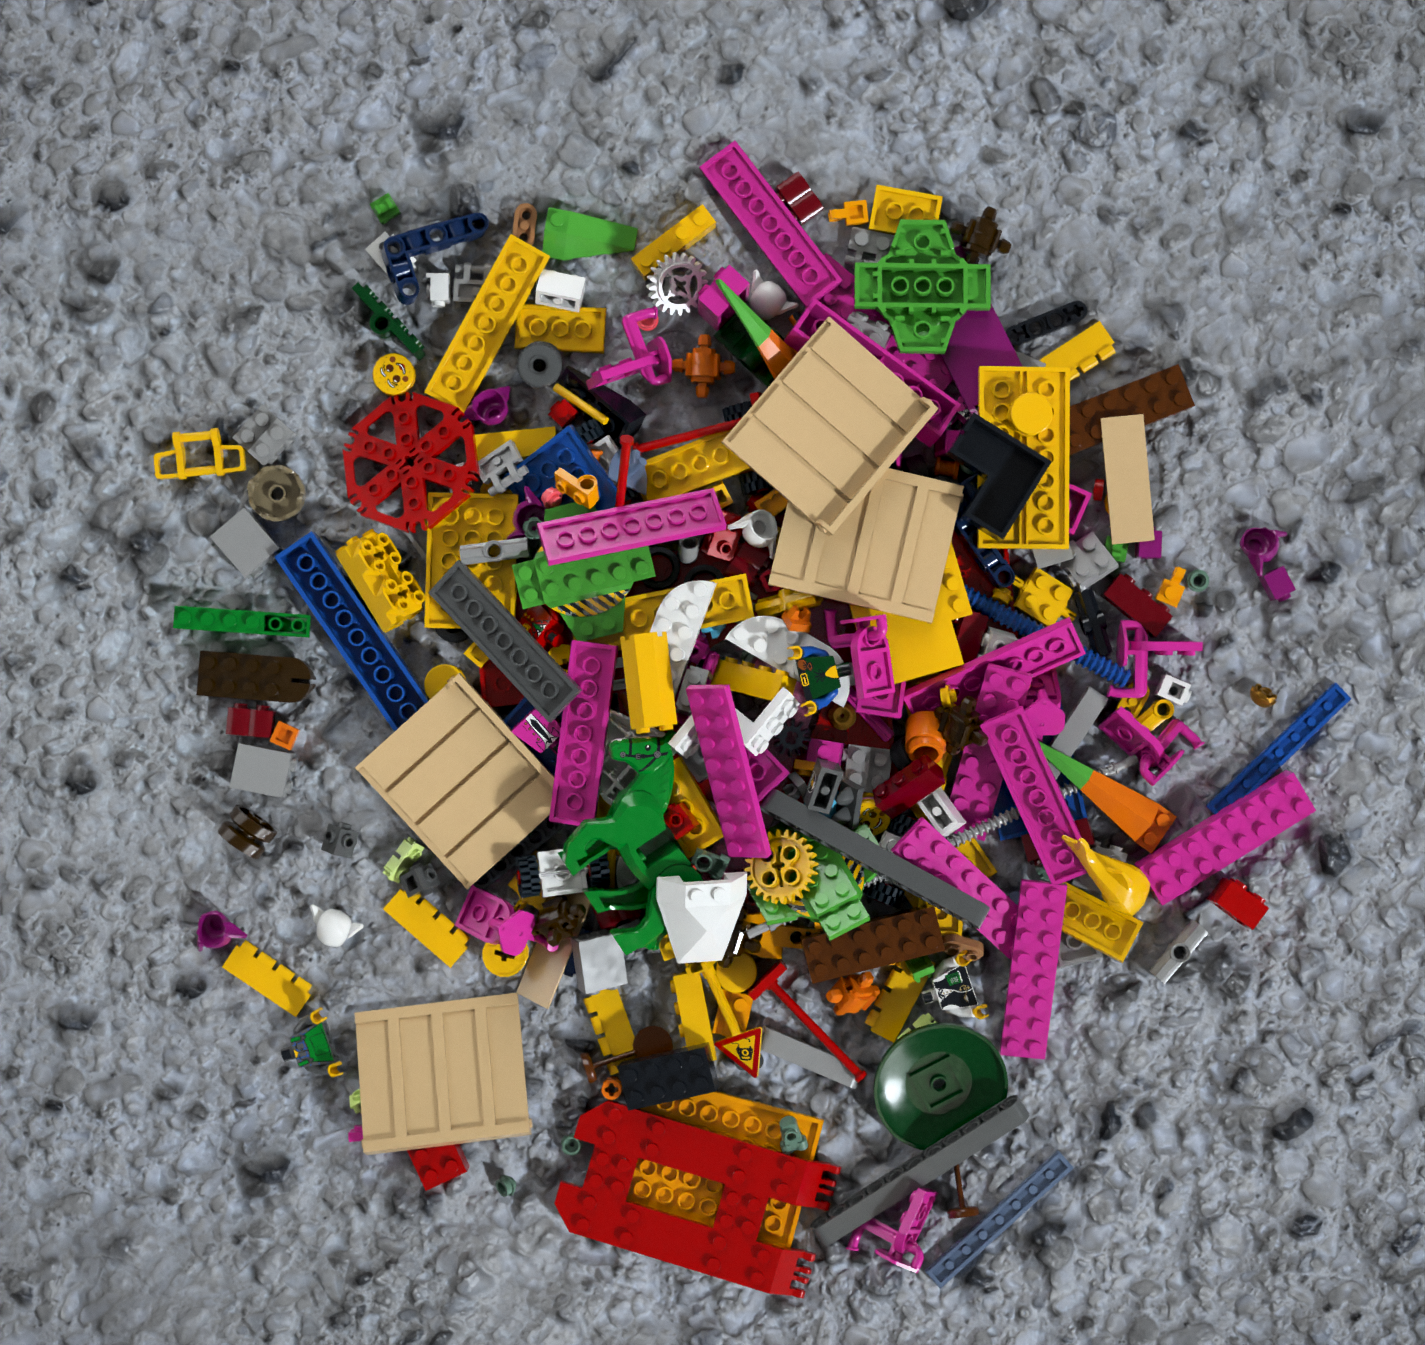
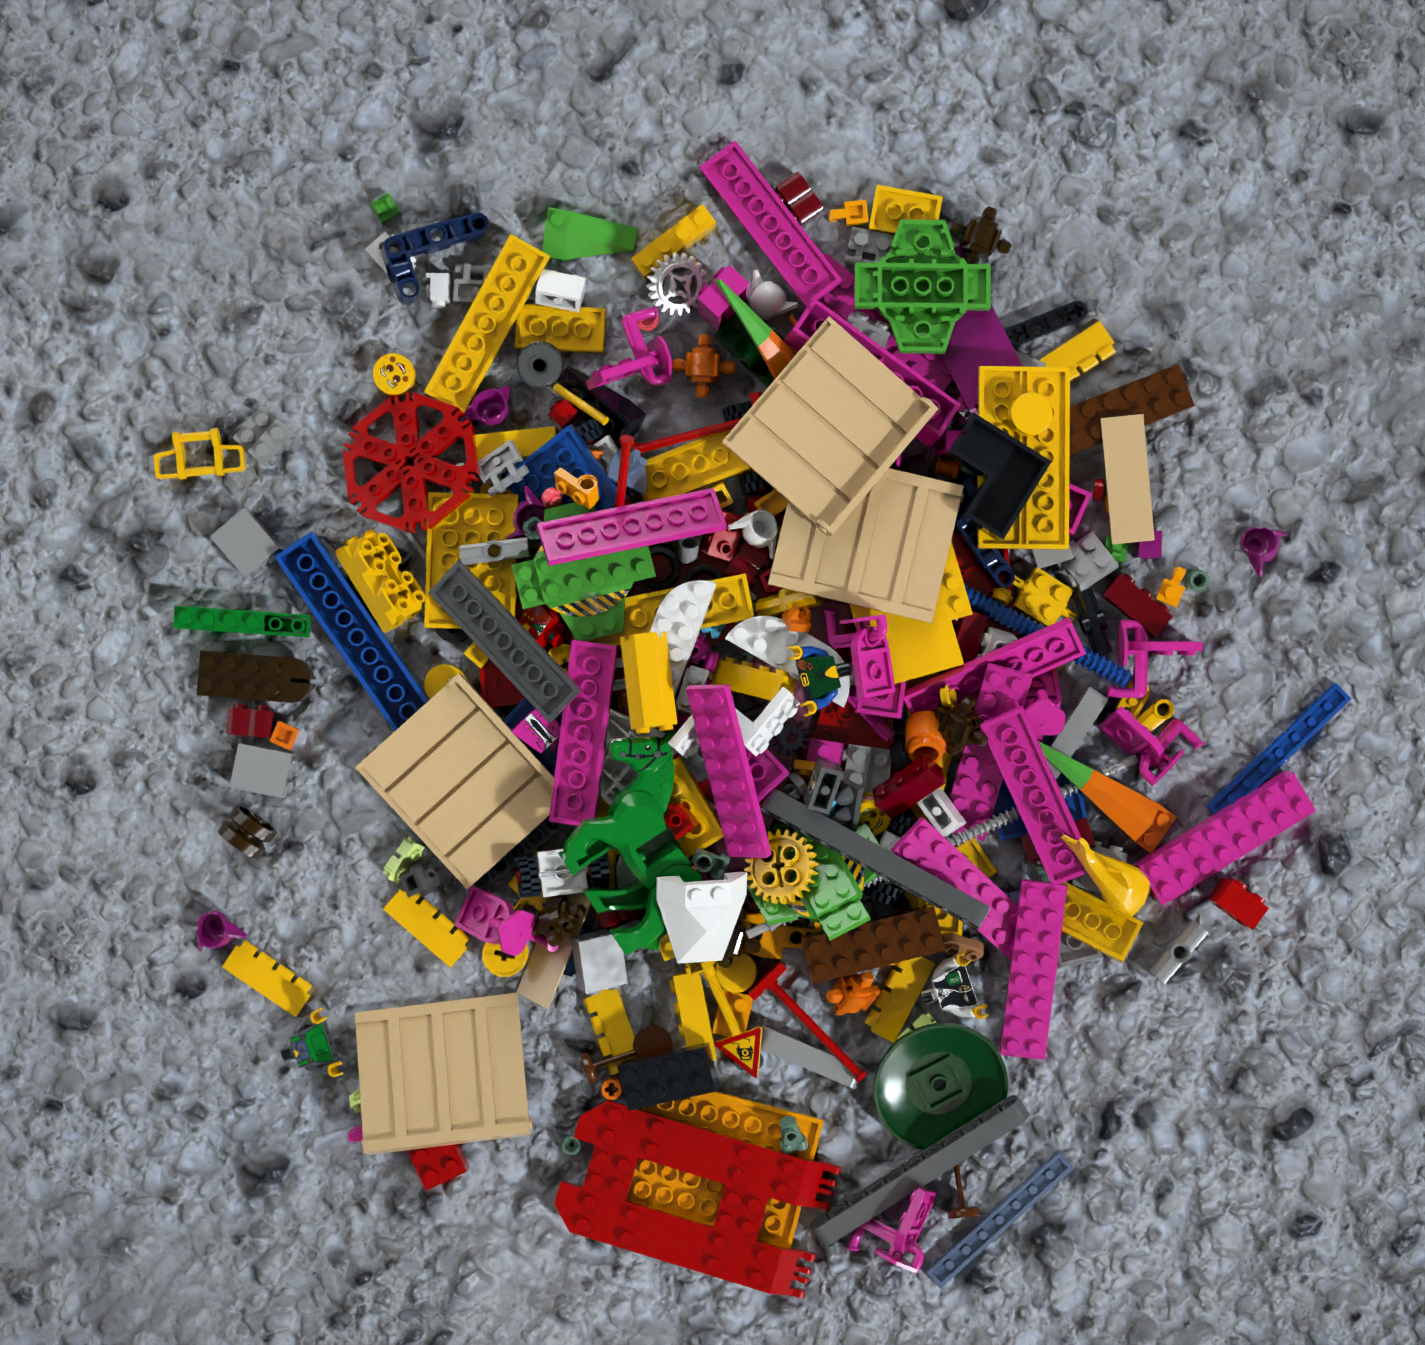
dark tan plate [247,465,306,522] -> none
white piece [310,904,364,947] -> none
dark grey brick [321,822,359,858] -> none
dark green plate [352,282,425,361] -> none
sand green plate [496,1175,516,1197] -> none
medium nougat plate [512,203,538,245] -> none
pearl gold plate [828,703,856,730] -> none
bright green tile [905,955,935,983] -> none
white brick [1153,674,1192,706] -> none
pearl gold plate [1250,684,1277,708] -> none
magenta brick [1258,566,1296,602] -> none

